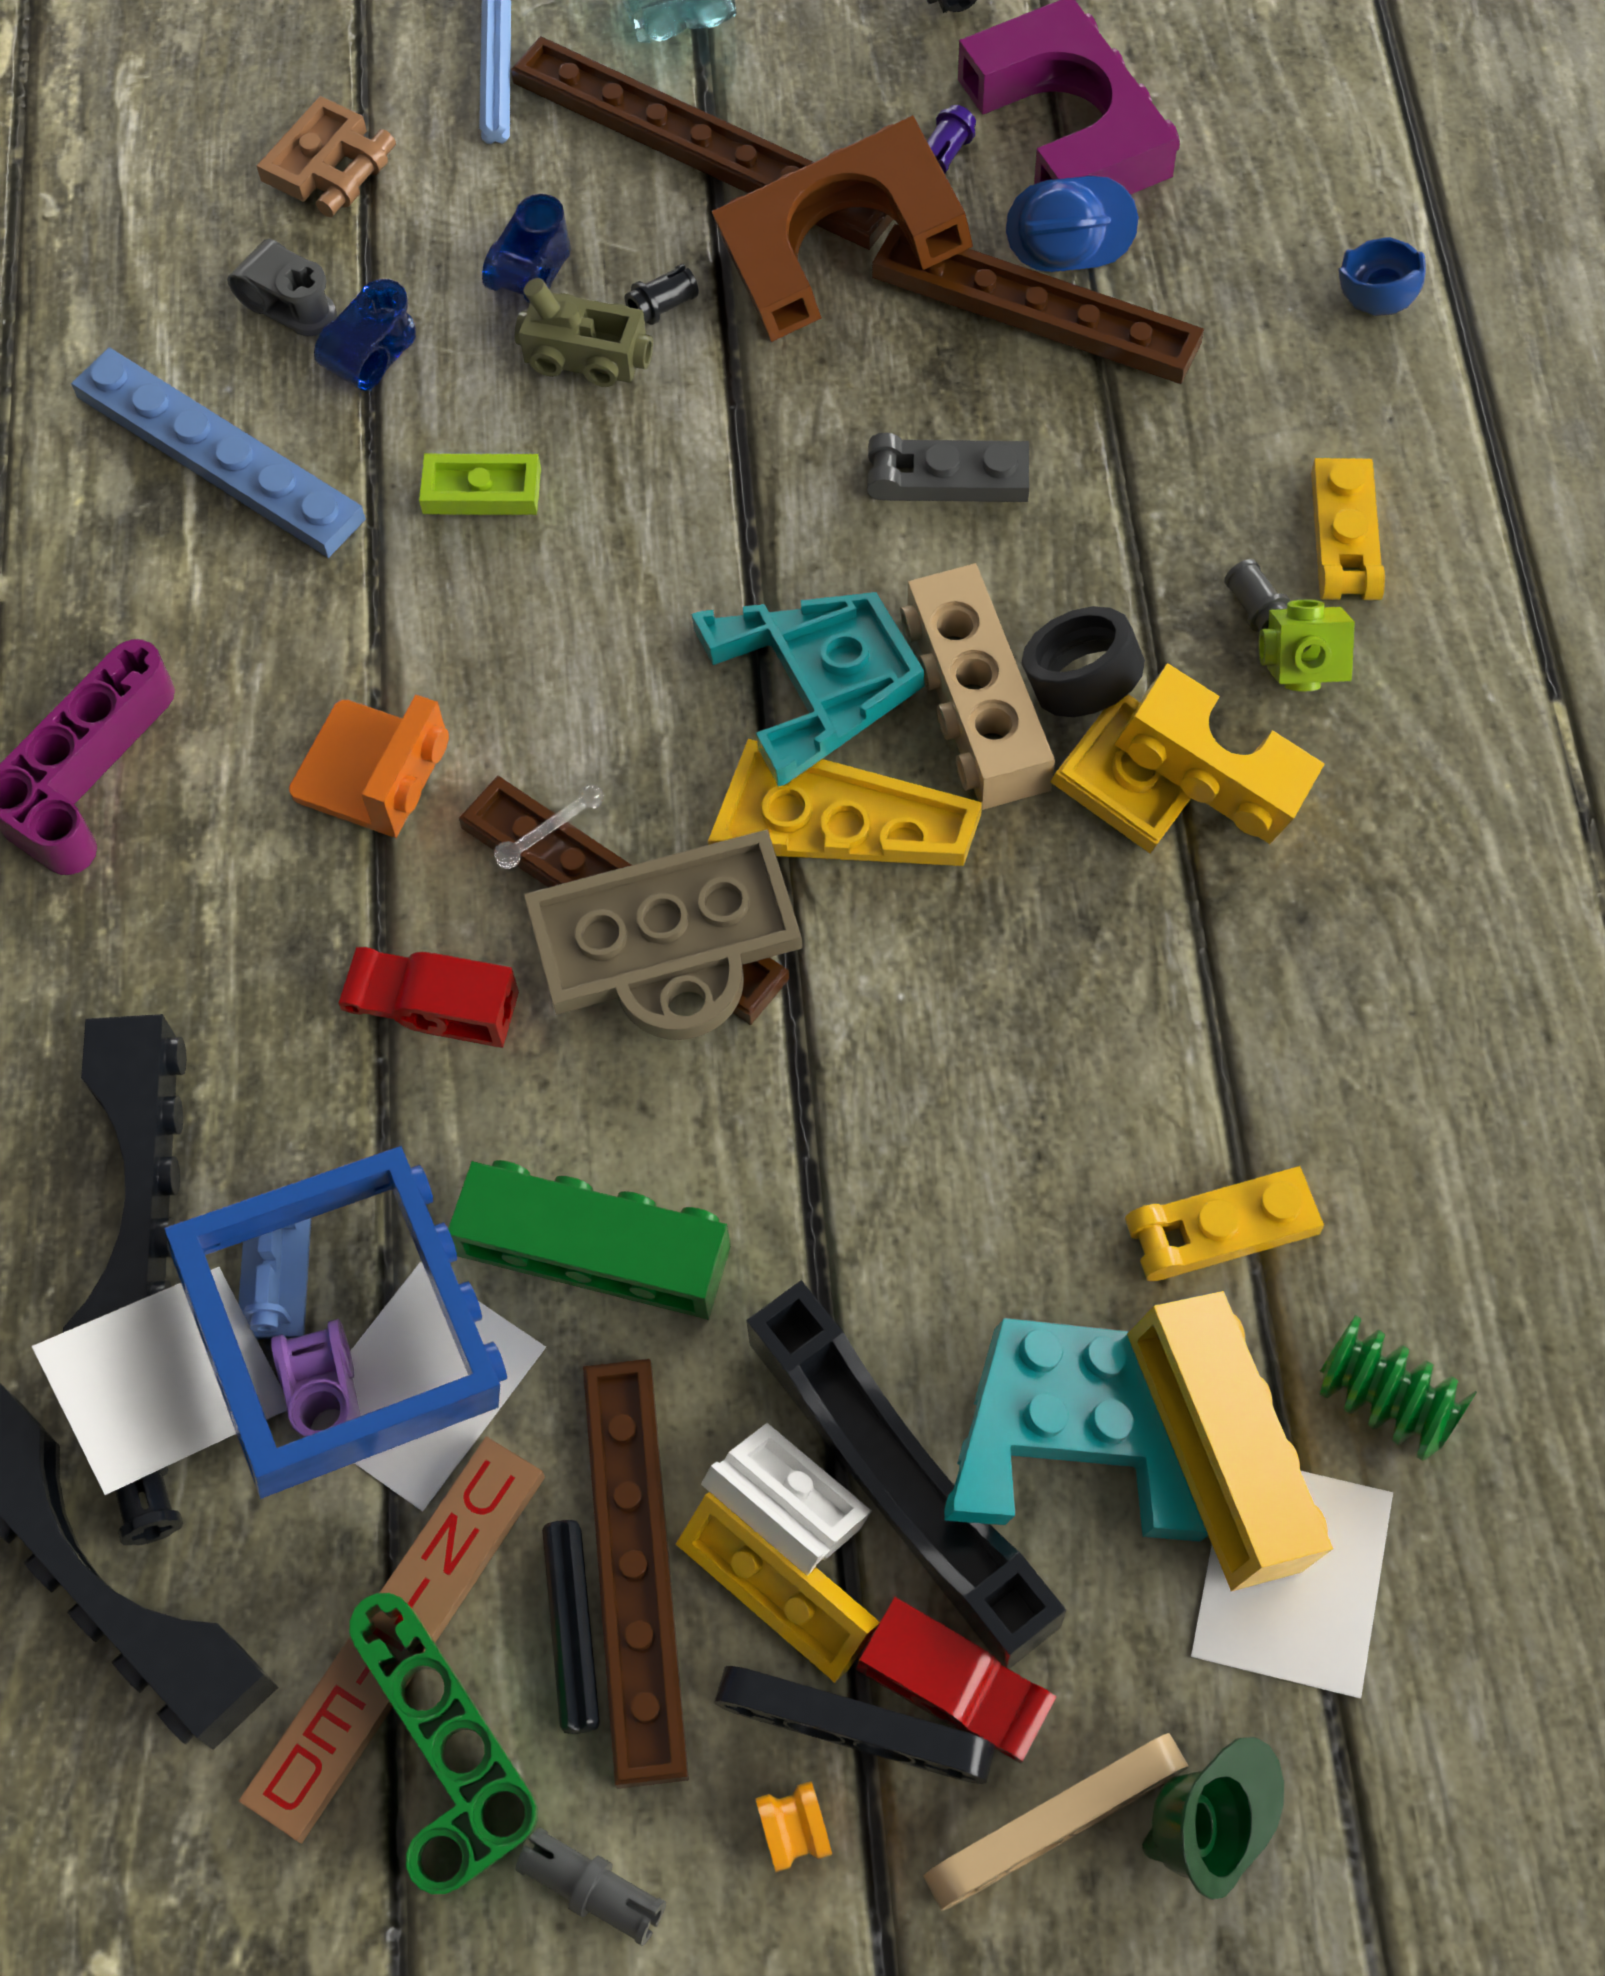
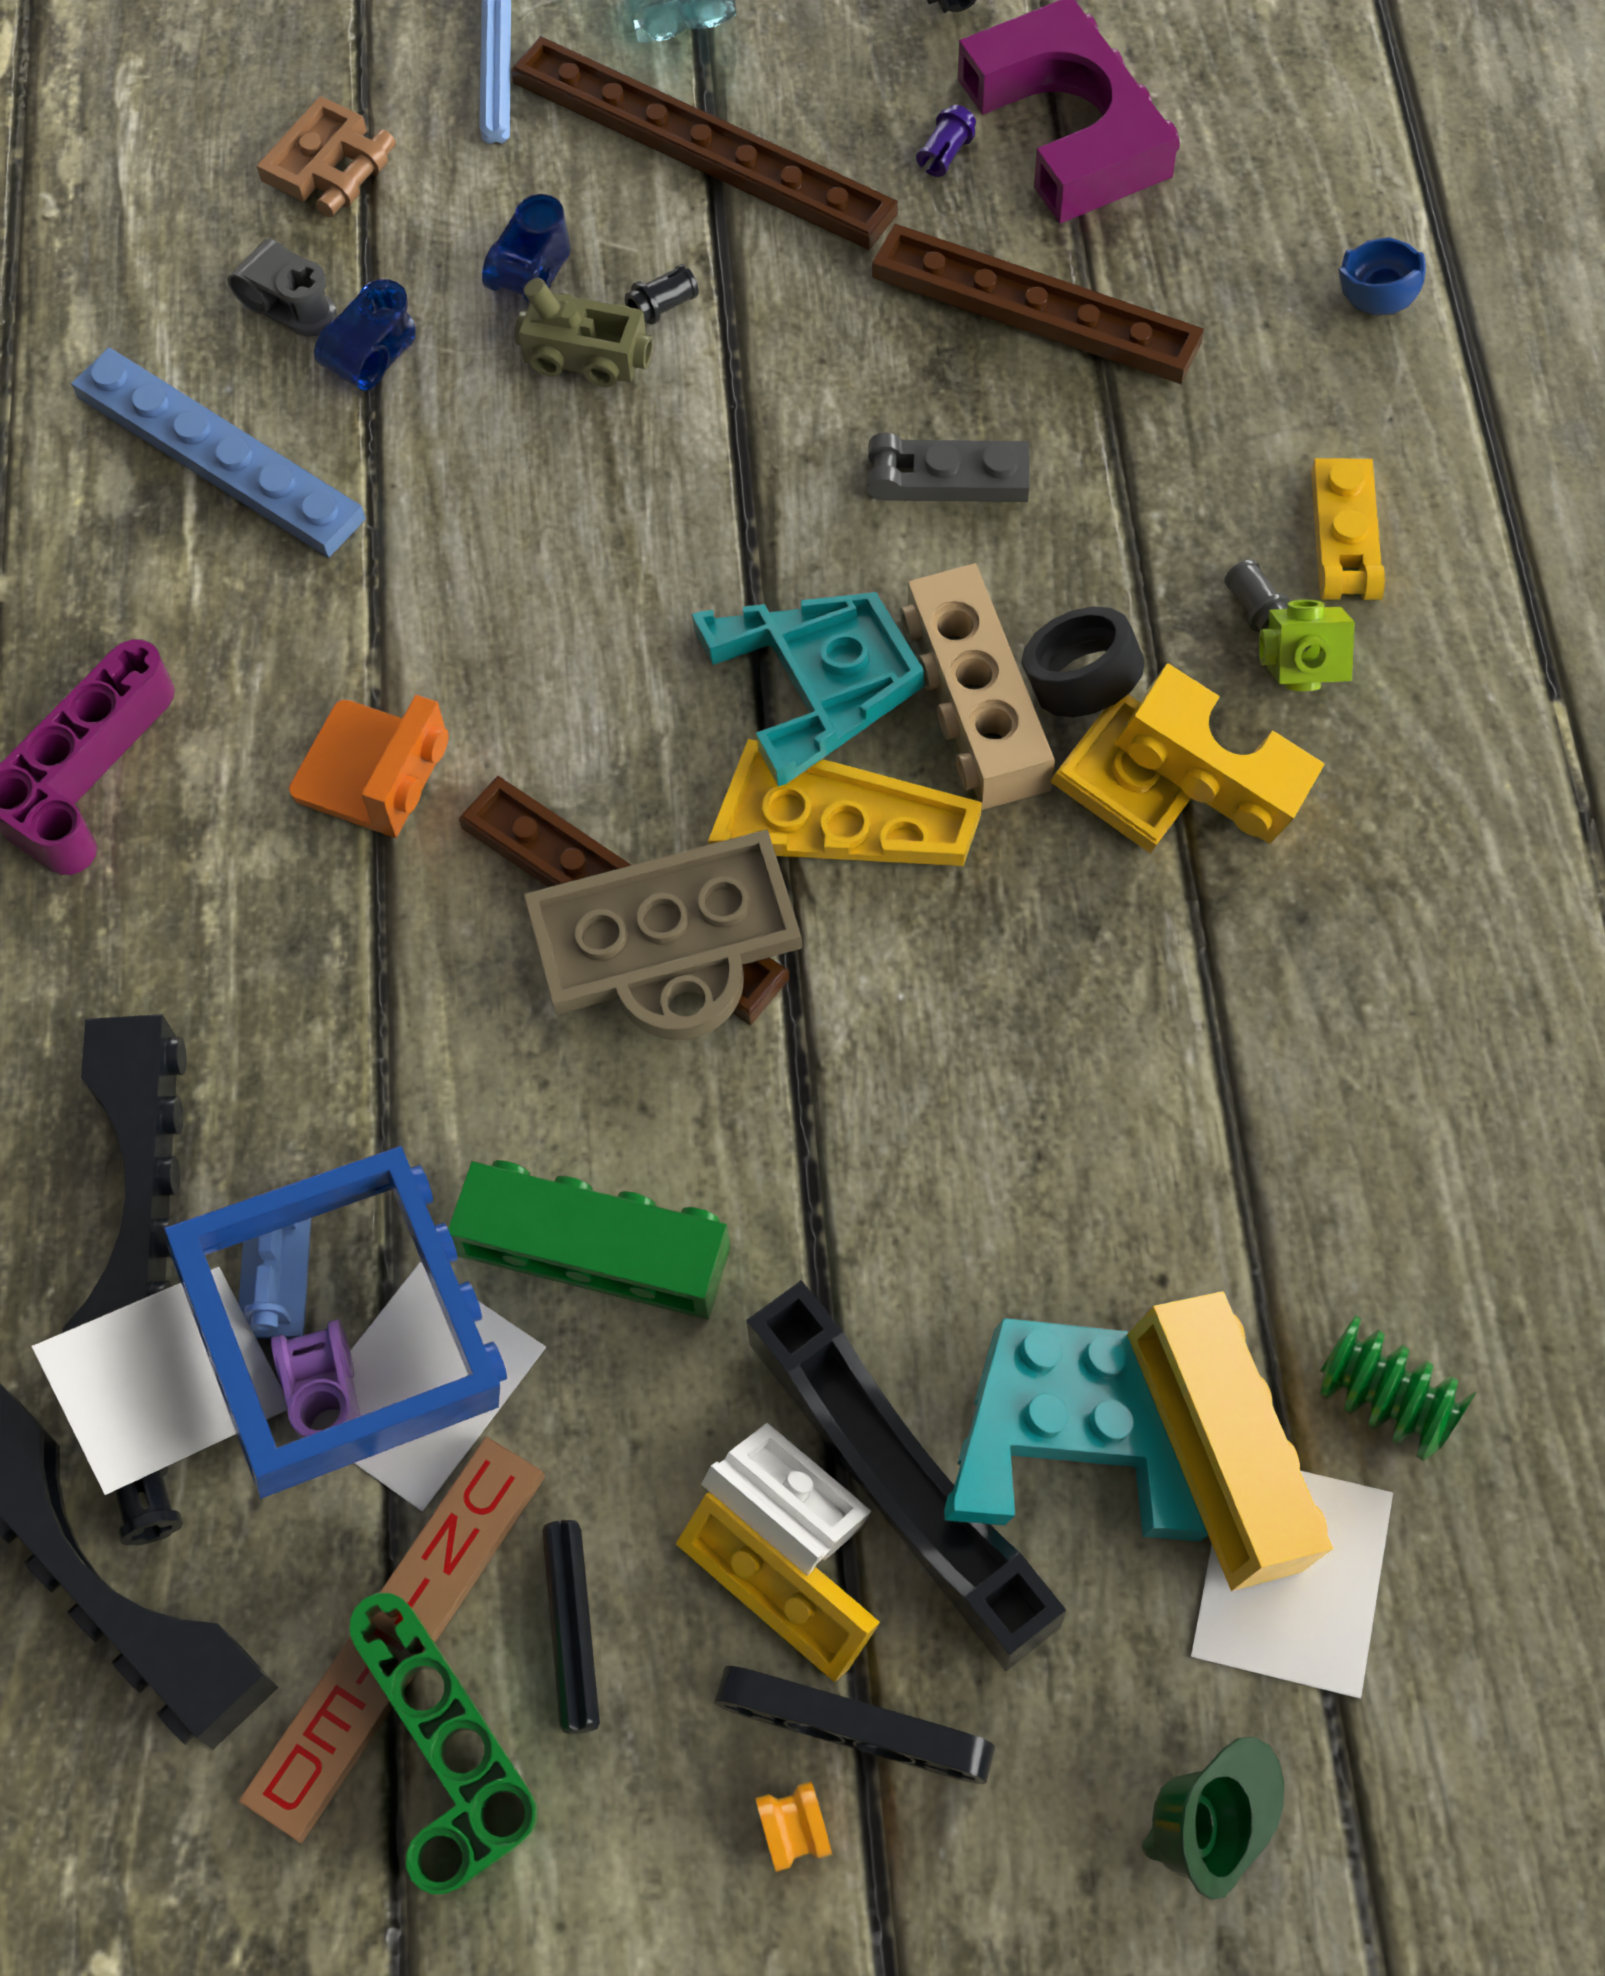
red piece [338,947,519,1048] -> none
lime plate [419,453,541,515] -> none
clear hinge [494,784,604,869] -> none
dark grey pin [516,1828,666,1946] -> none
reddish brown tile [583,1359,689,1789] -> none
dark orange arch [712,115,973,342] -> none
red piece [856,1597,1056,1764] -> none
tan beam [923,1733,1189,1911] -> none
blue piece [1006,176,1139,272] -> none
yellow plate [1125,1166,1324,1281] -> none

